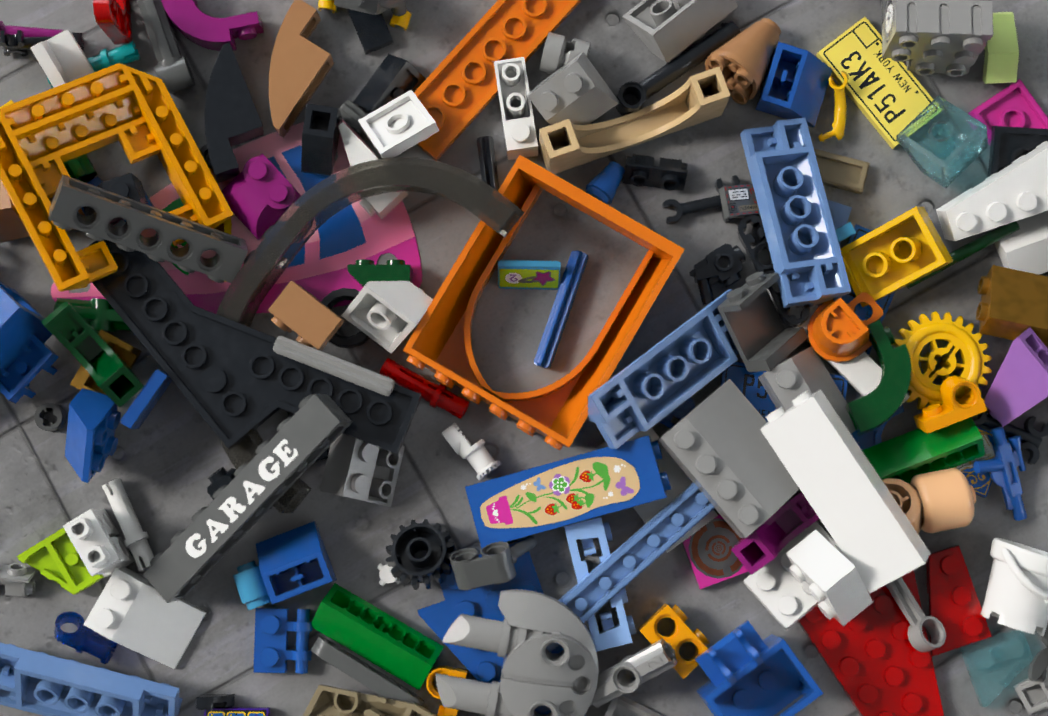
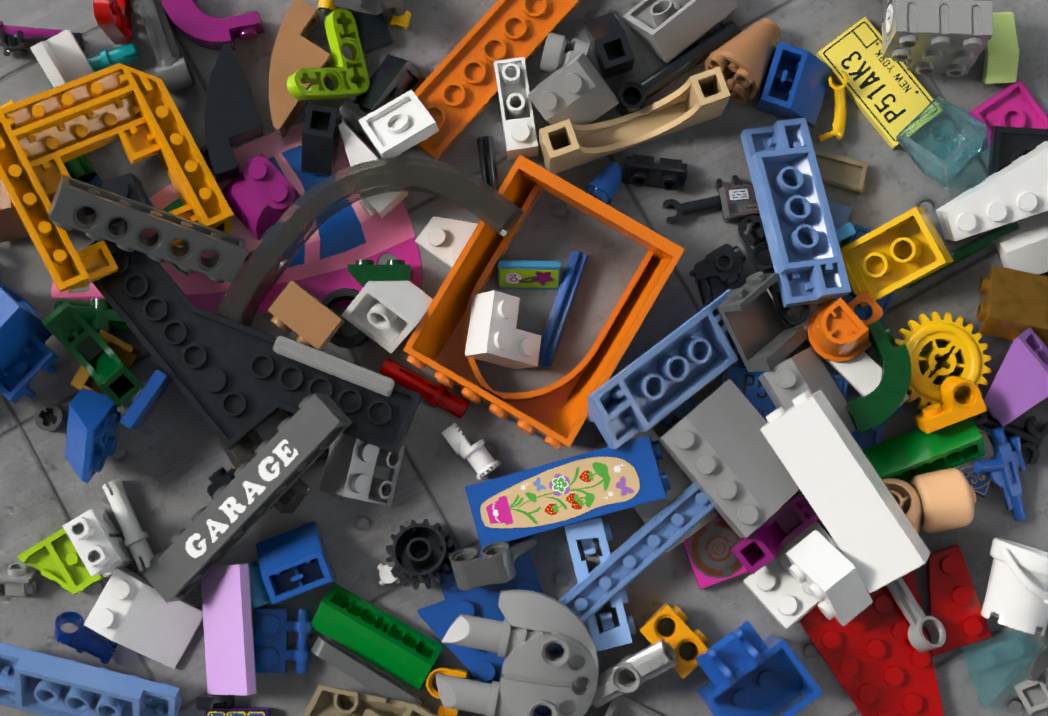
none -> lavender tile [201,563,256,695]
none -> lime beam [287,8,370,100]
none -> white wing [415,216,478,268]
none -> white brick [465,290,541,370]
none -> black slope [583,12,635,79]

